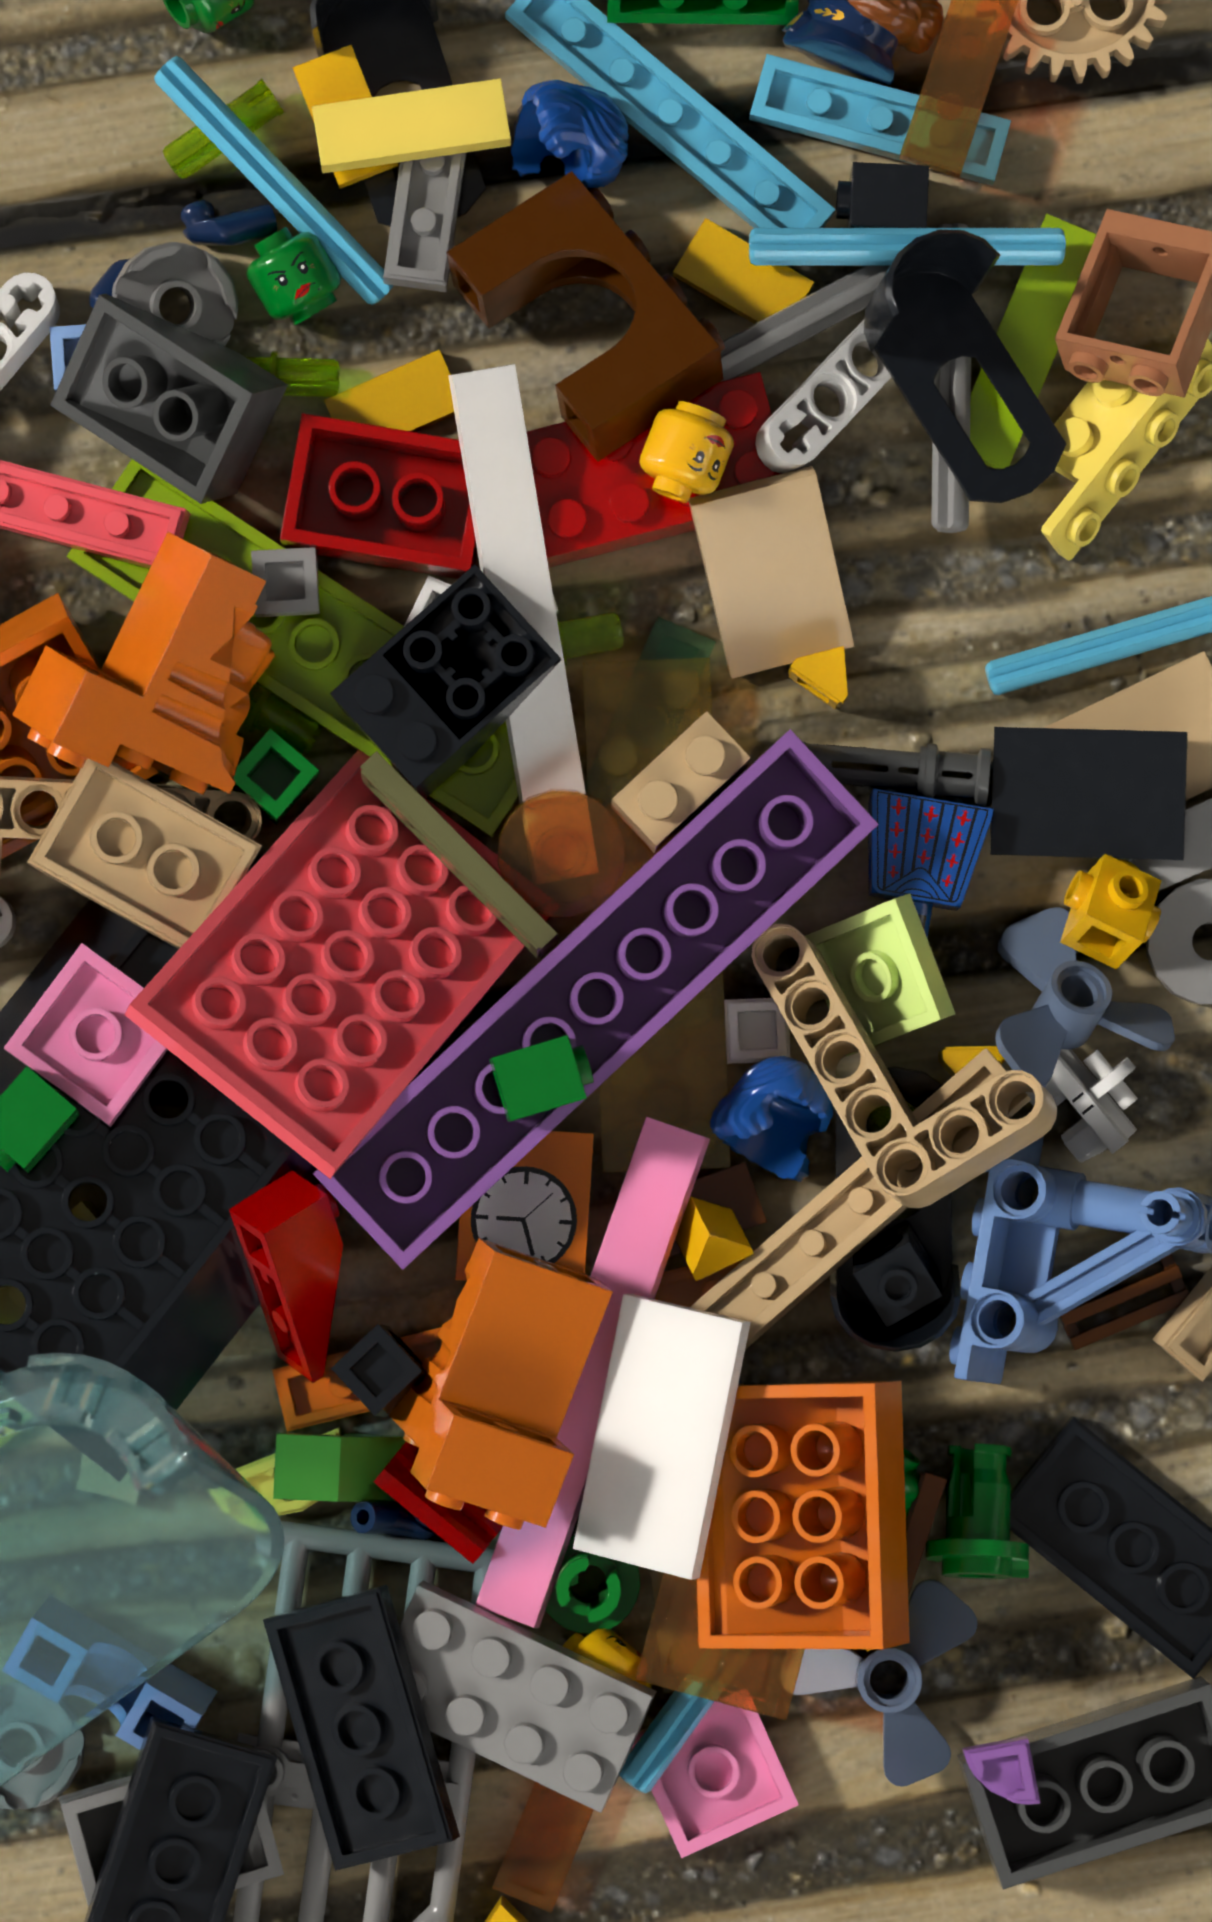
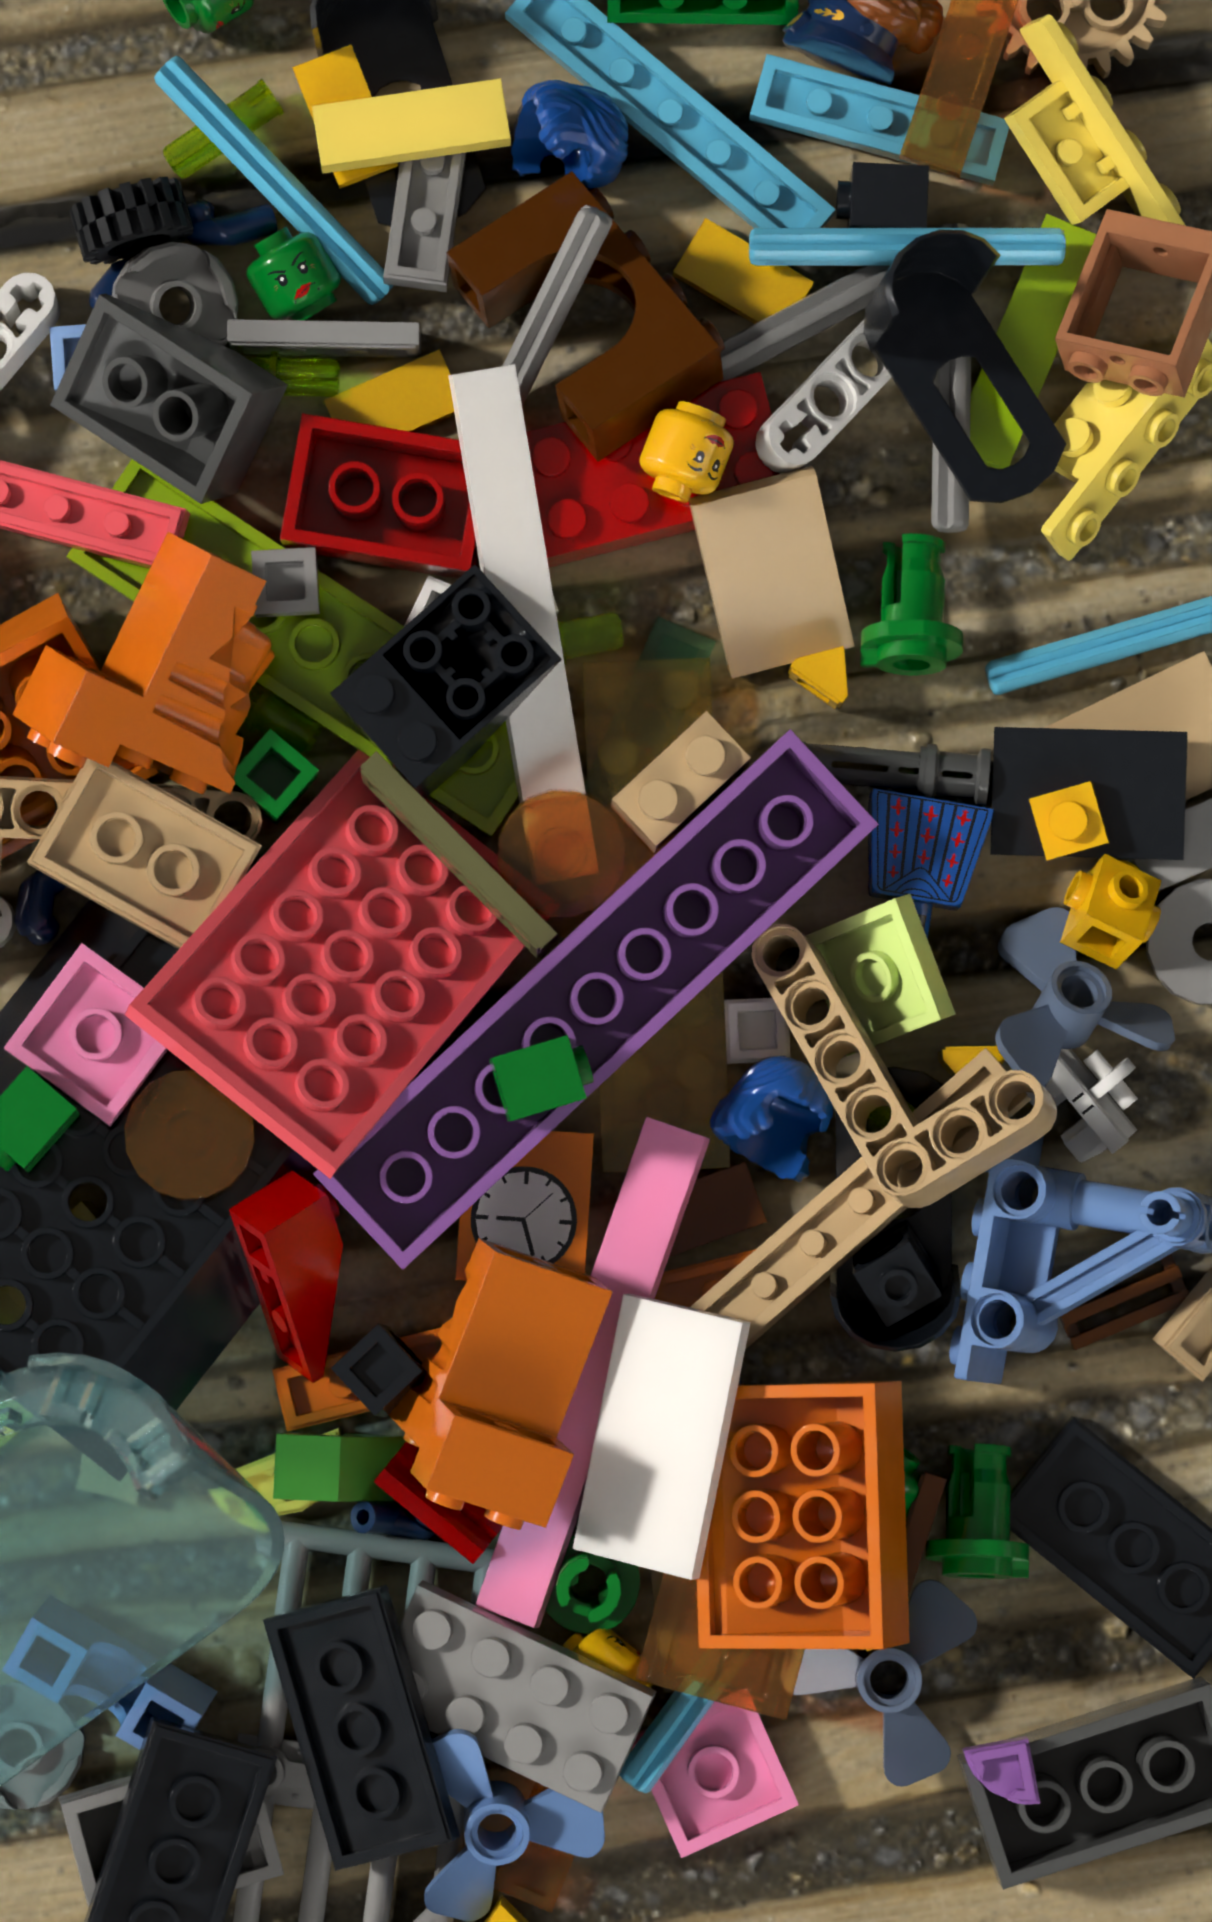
yellow slope [675,1197,754,1281] -> none
none -> dark blue arm [14,870,67,945]
none -> black tyre [70,177,194,265]
none -> clear orange tile [124,1070,255,1201]
none -> light grey tile [227,319,422,358]
none -> medium blue piece [424,1729,605,1921]
none -> light grey axle [503,205,612,406]
none -> green piece [860,533,963,676]
none -> light yellow bracket [1004,14,1186,226]
none -> yellow plate [1029,781,1110,861]

